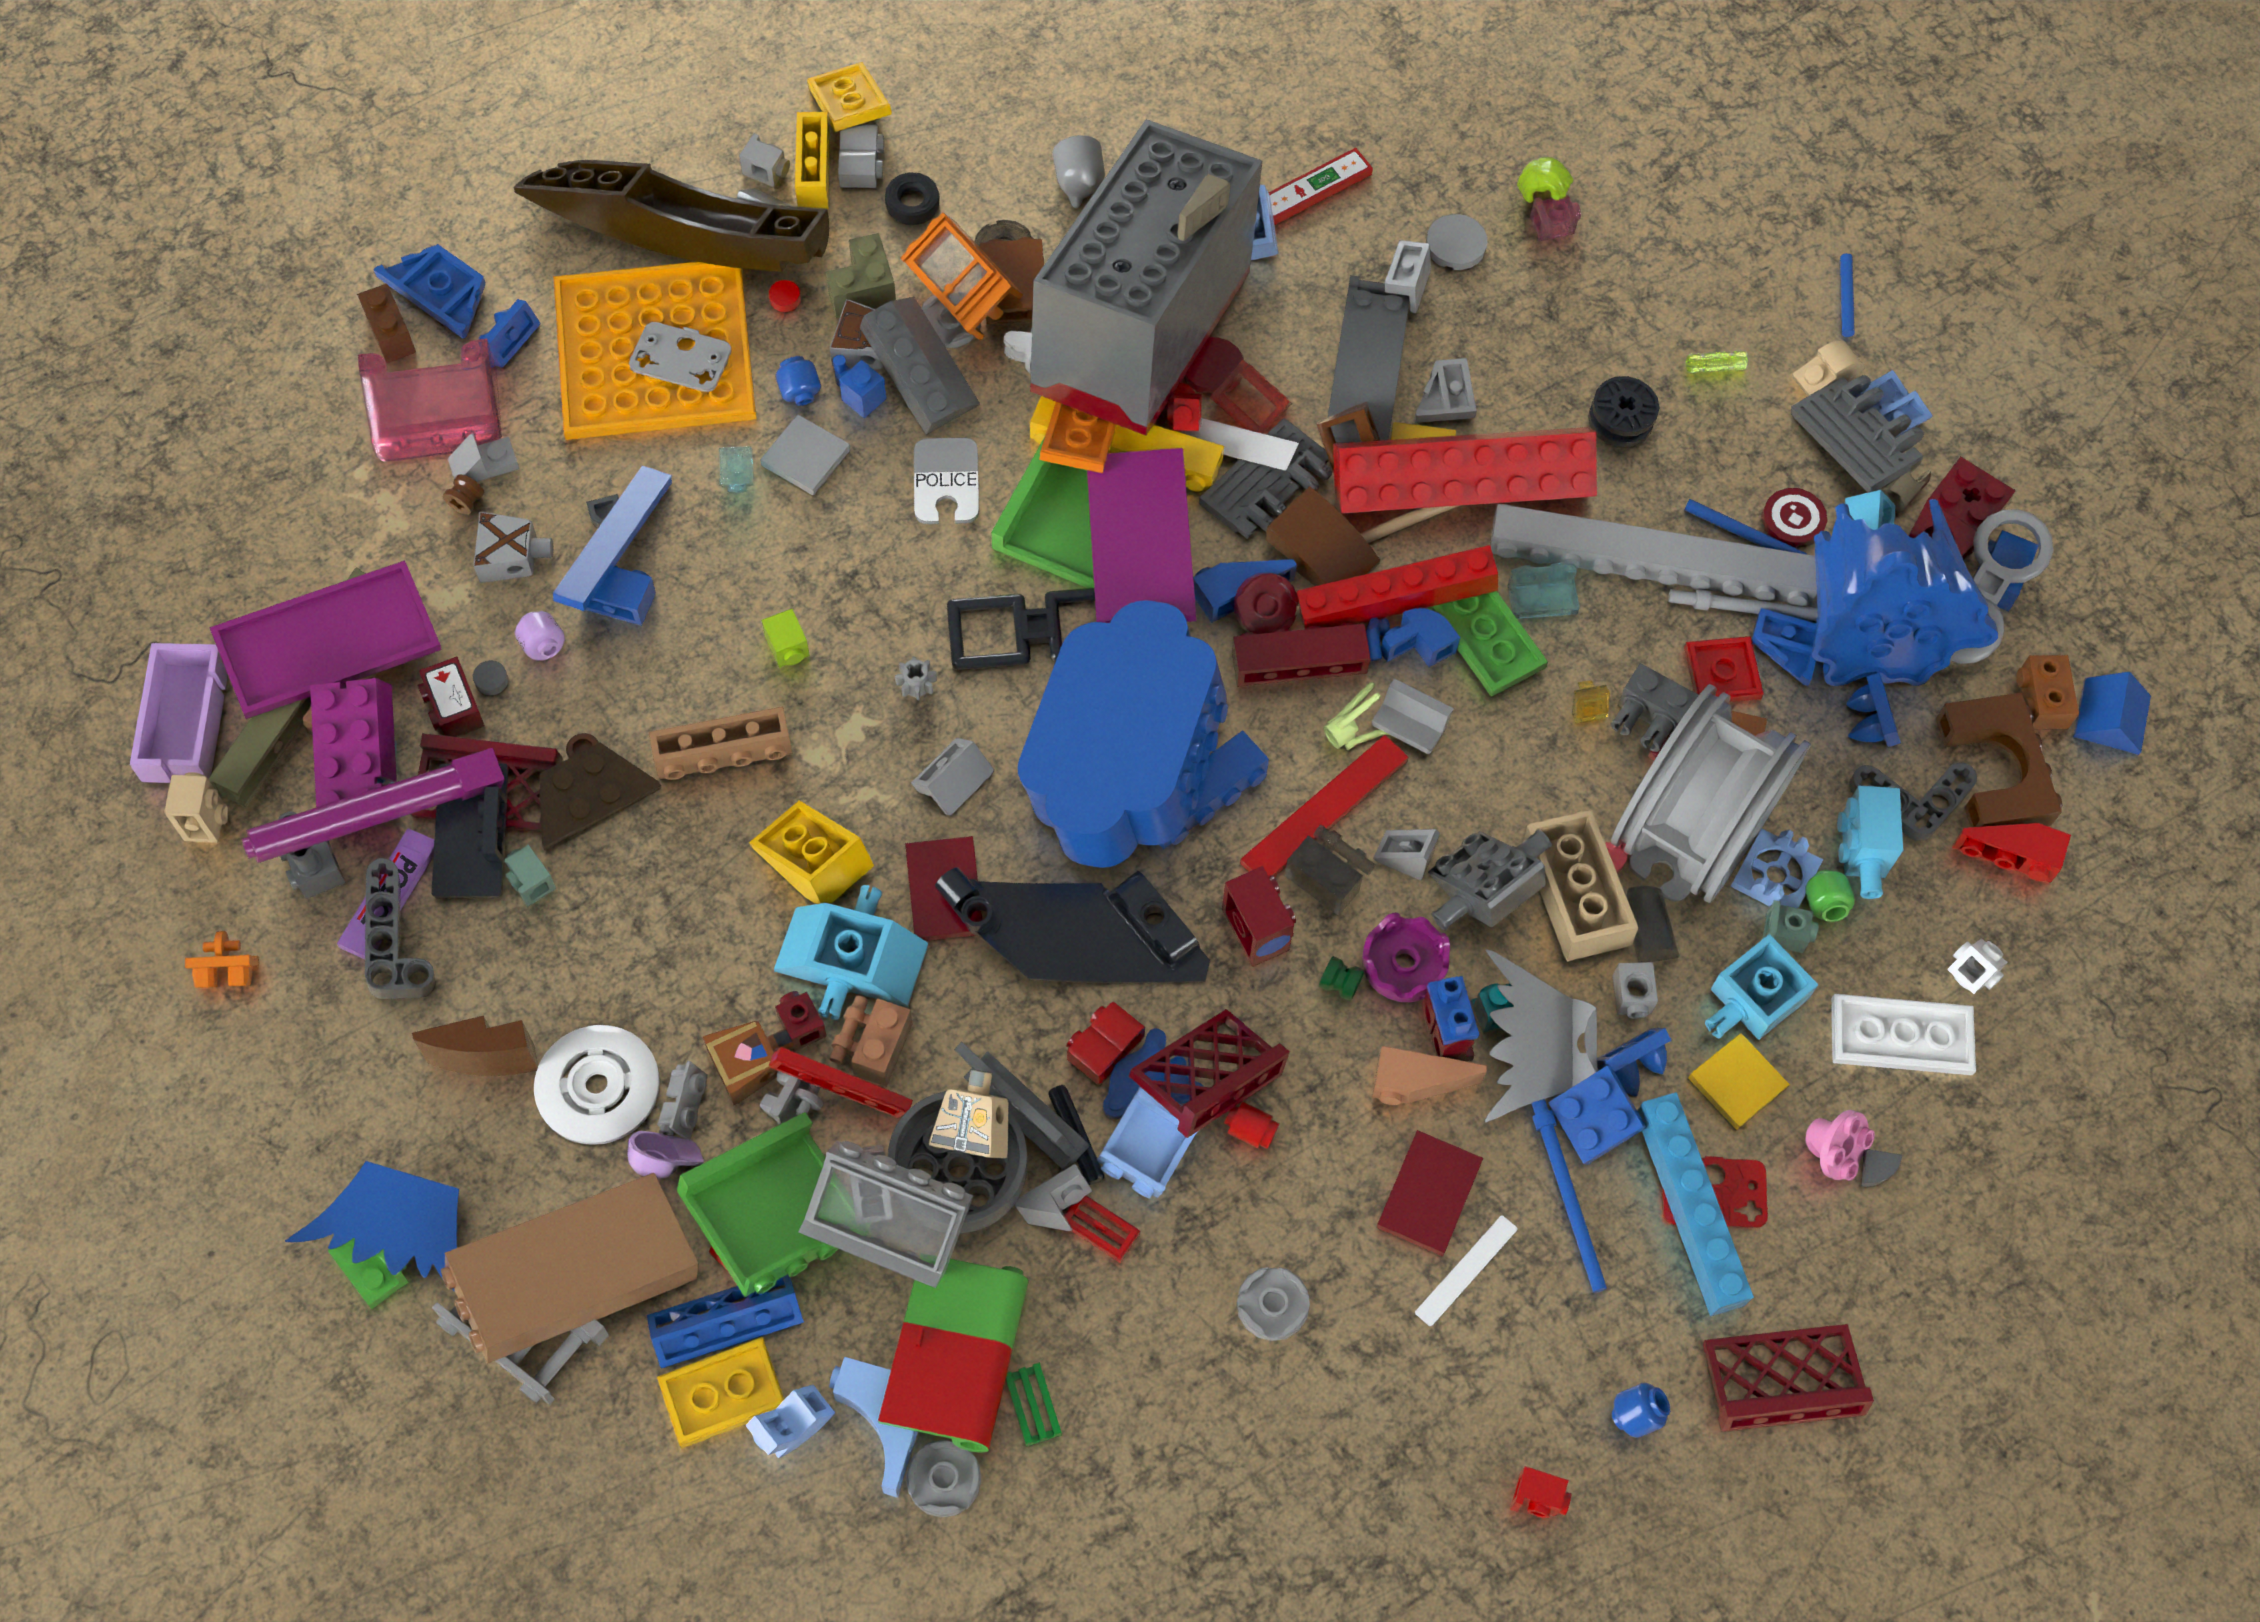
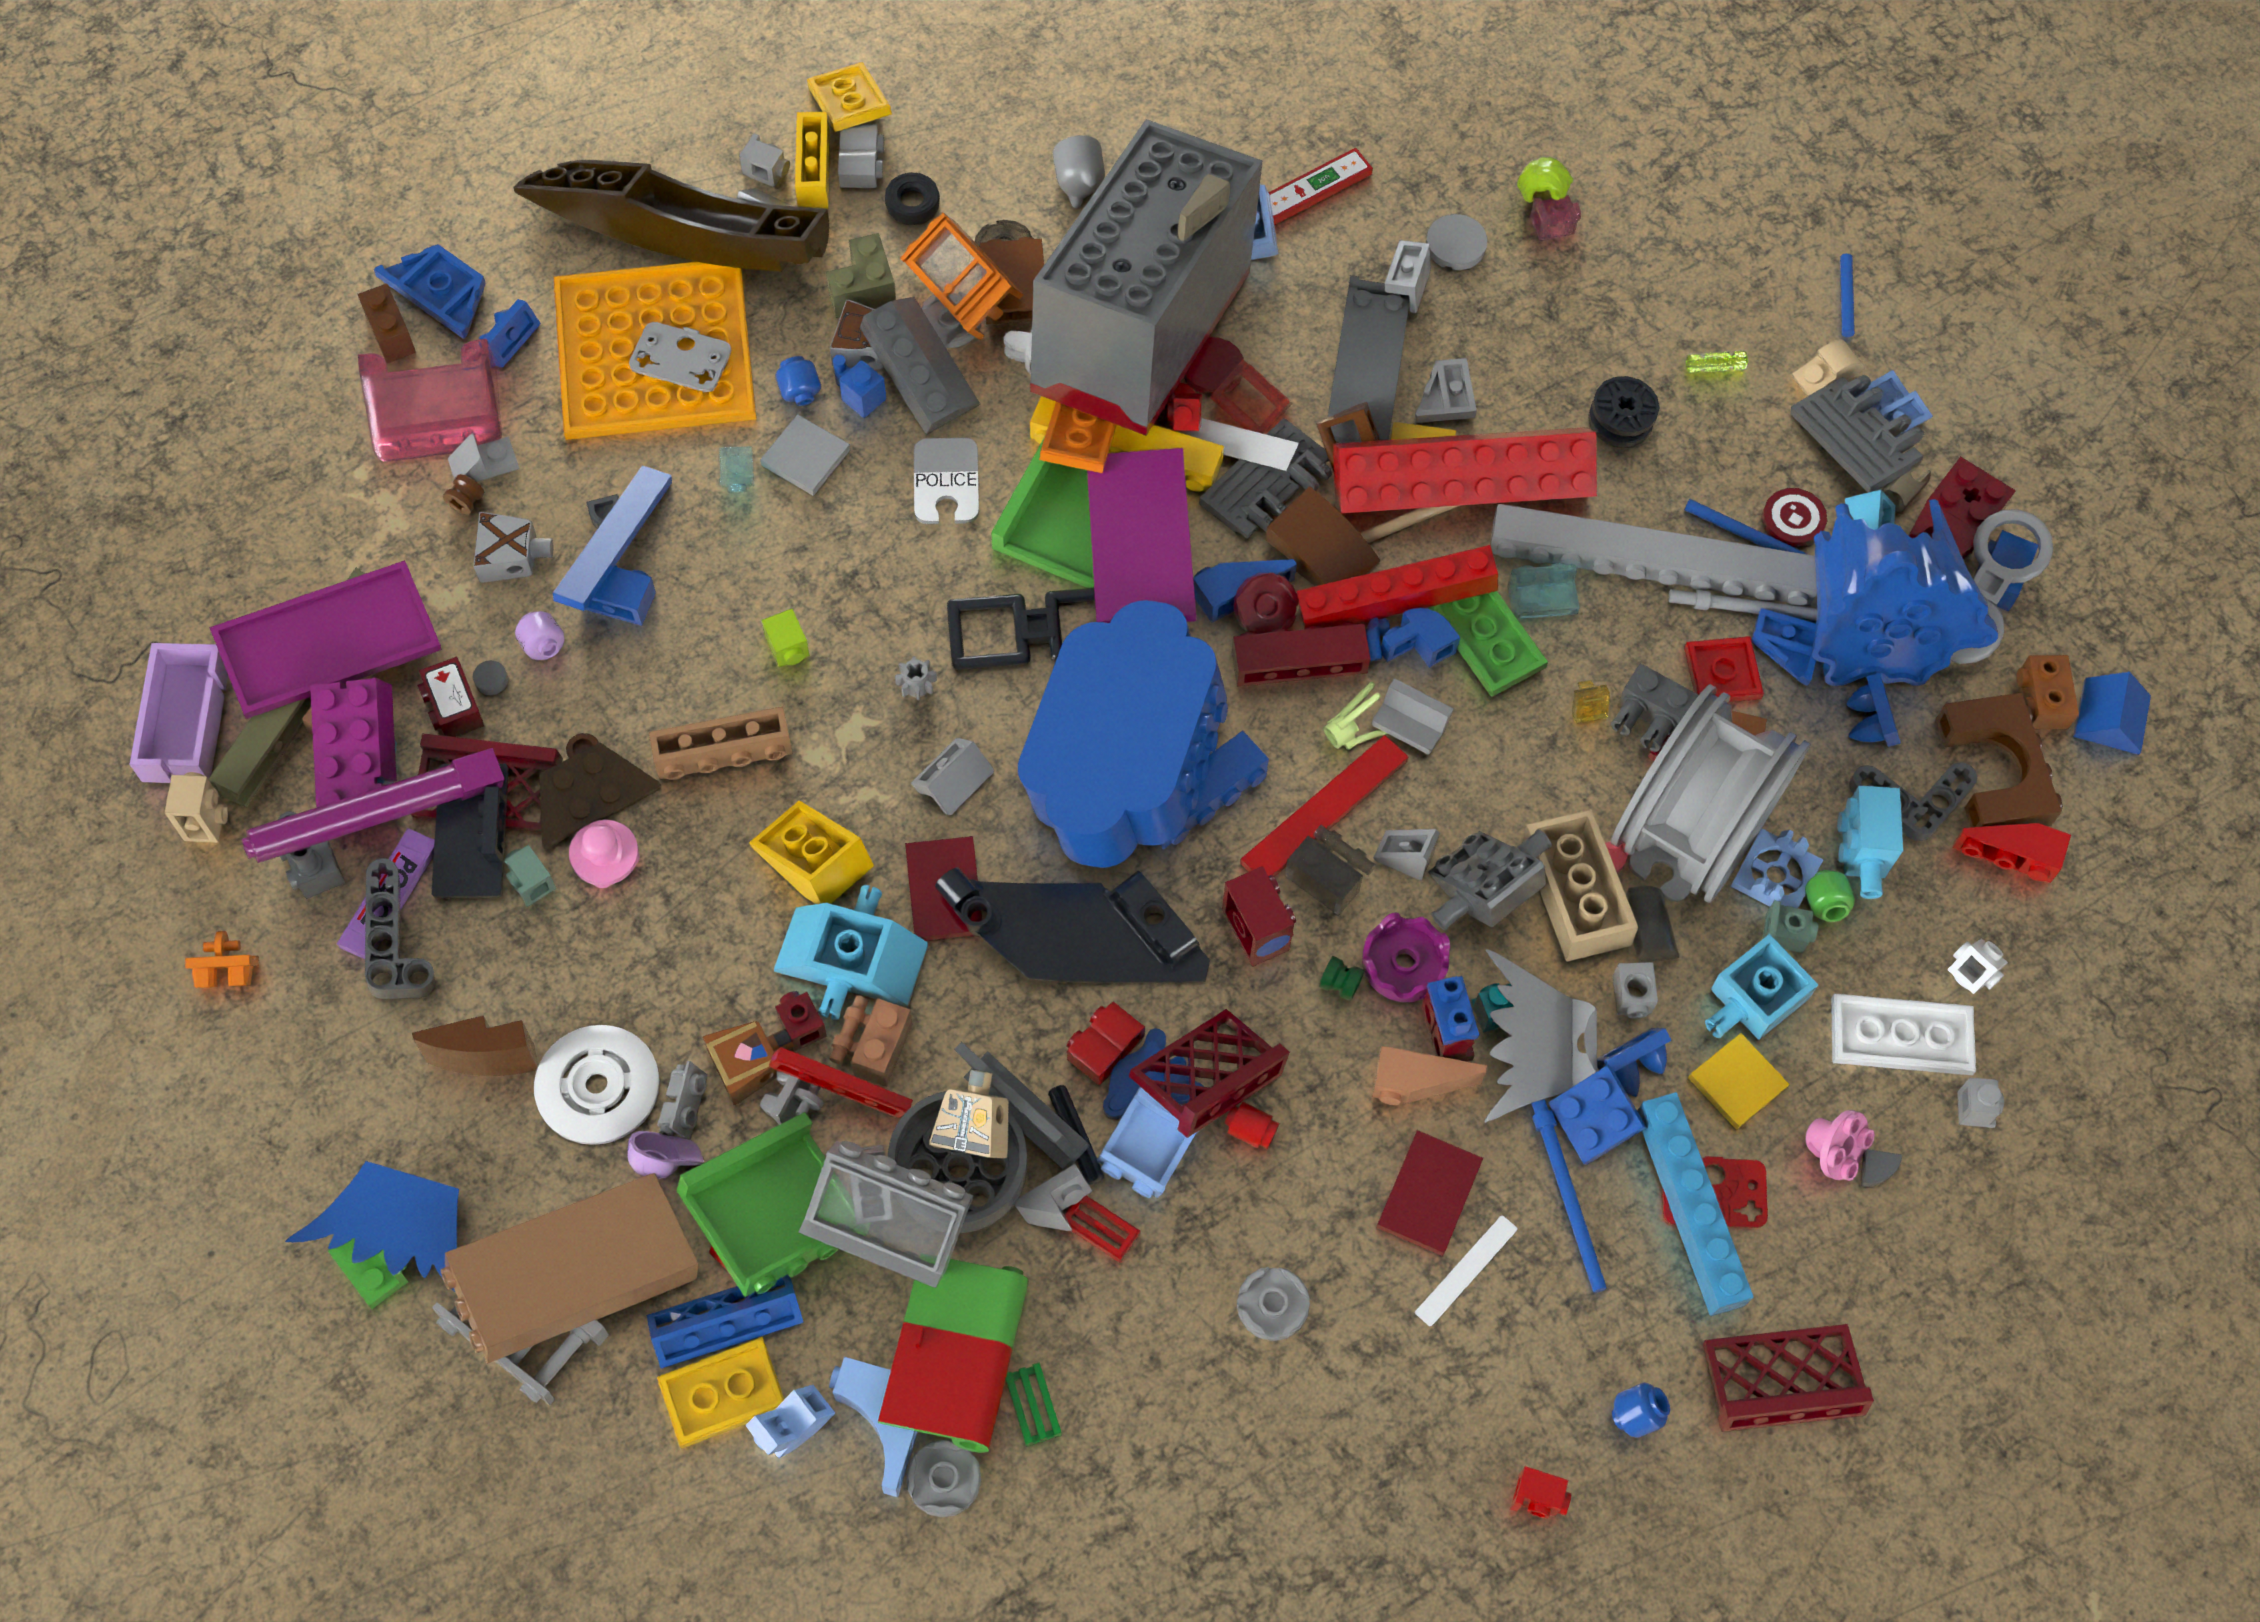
red tile [769,280,801,312] -> none
none -> bright pink plate [569,820,640,888]
none -> light grey brick [1957,1078,2004,1128]

